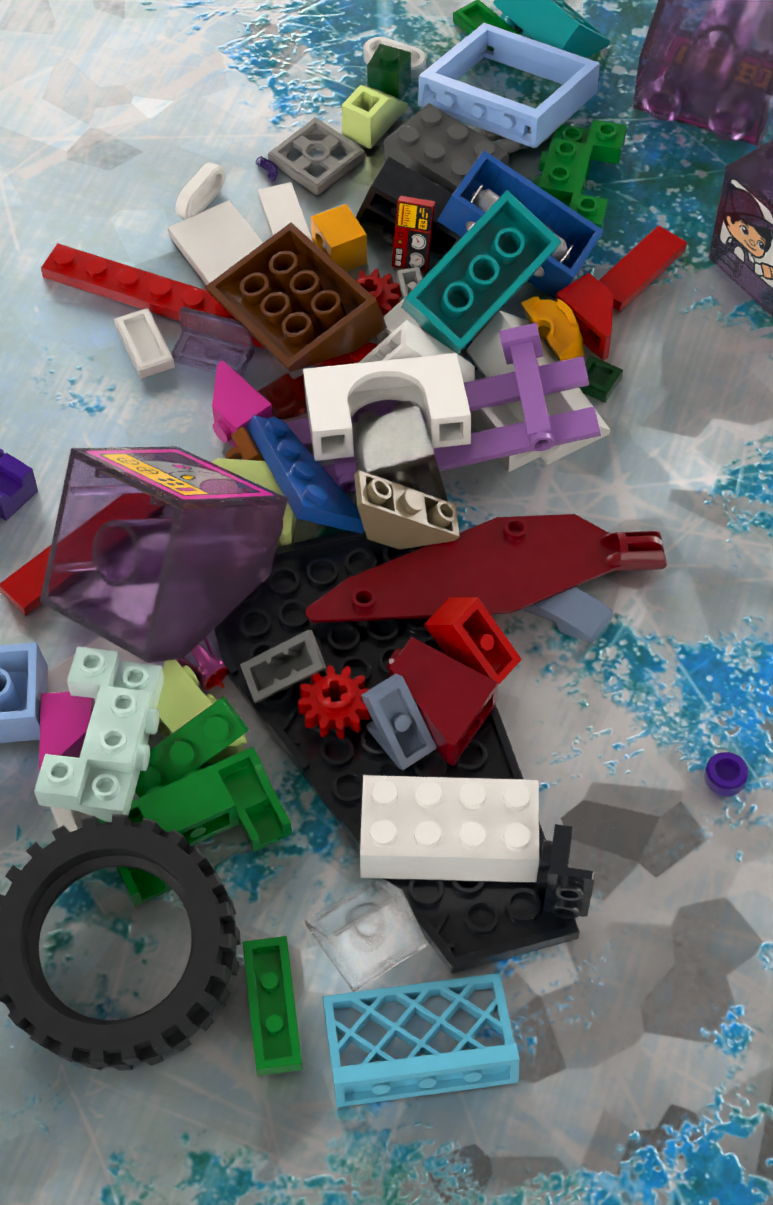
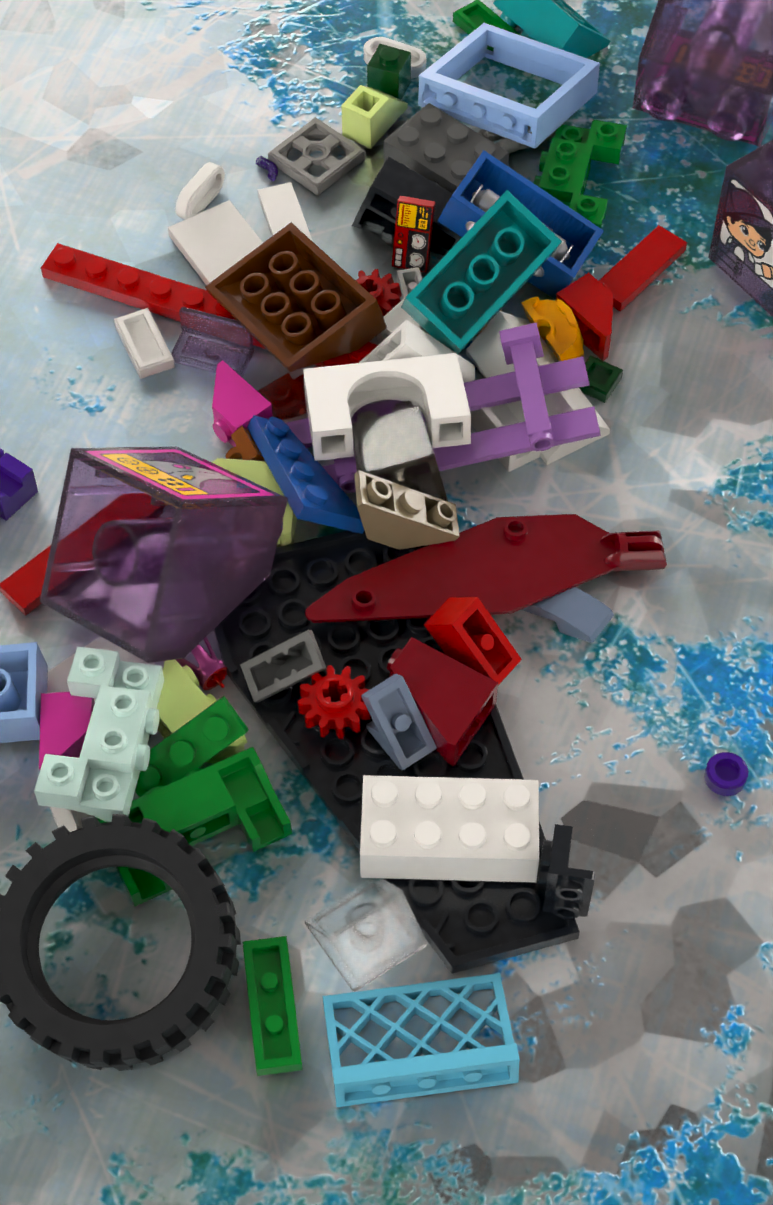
light orange piece [311,204,367,272] -> none

